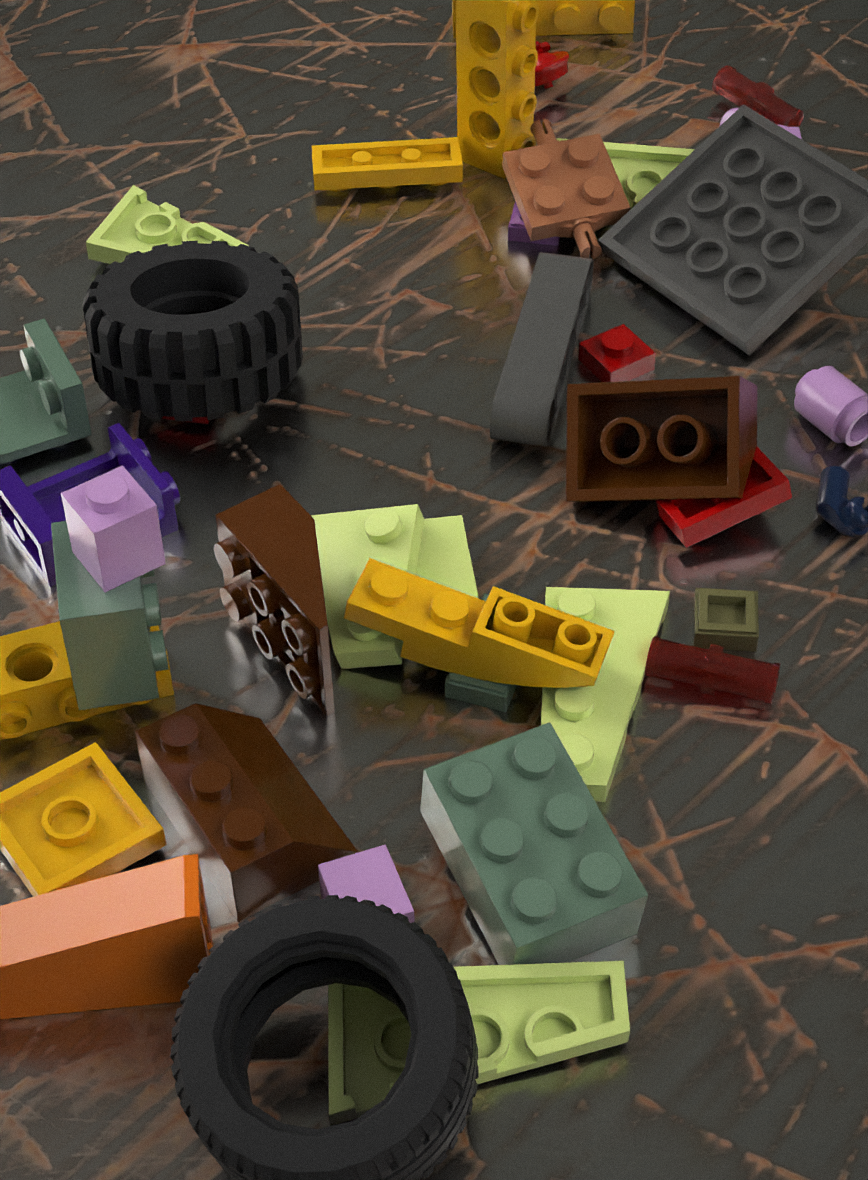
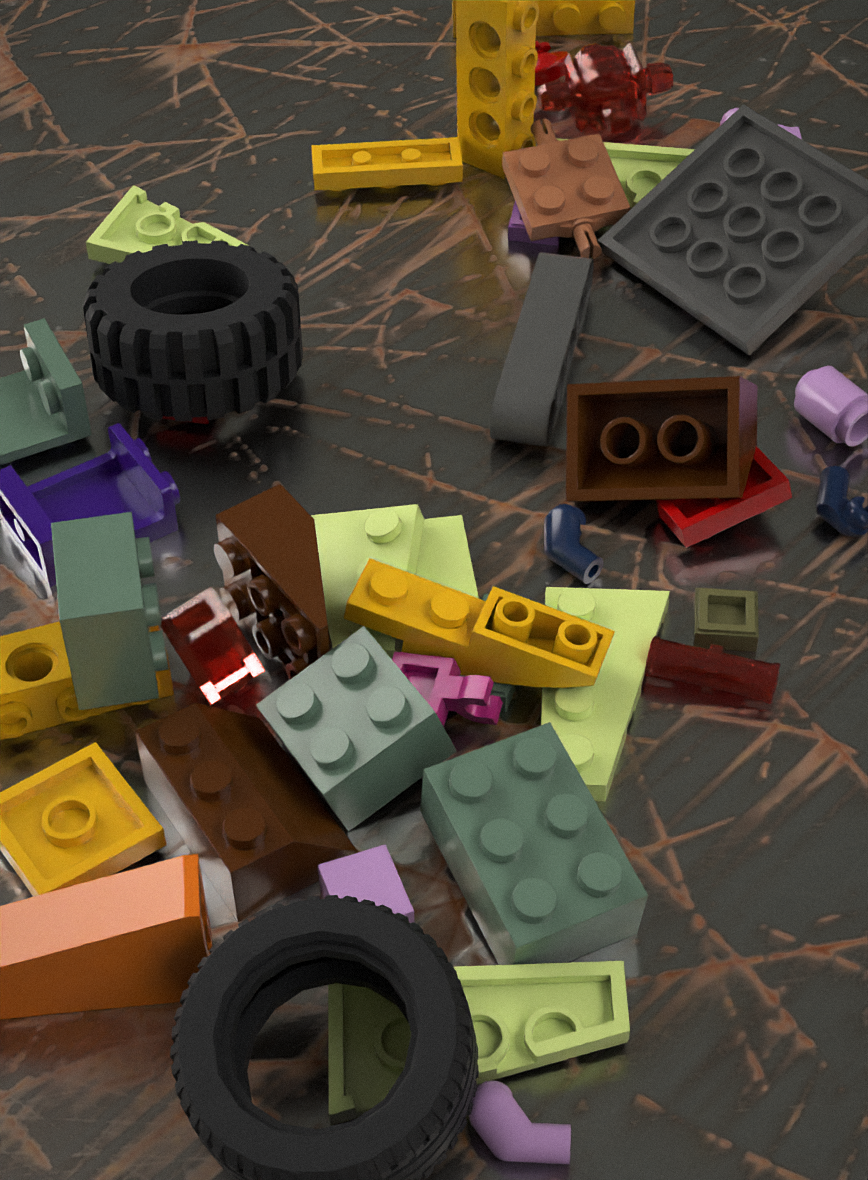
lavender brick [61,465,166,592] -> none
red plate [578,324,656,382] -> none
clear red pin [712,65,804,127] -> none
none -> clear red brick [160,586,265,705]
none -> sand green brick [256,626,457,832]
none -> dark pink plate [392,652,503,727]
none -> lavender arm [469,1080,571,1164]
none -> clear red piece [537,43,673,134]
none -> dark blue arm [544,504,604,584]

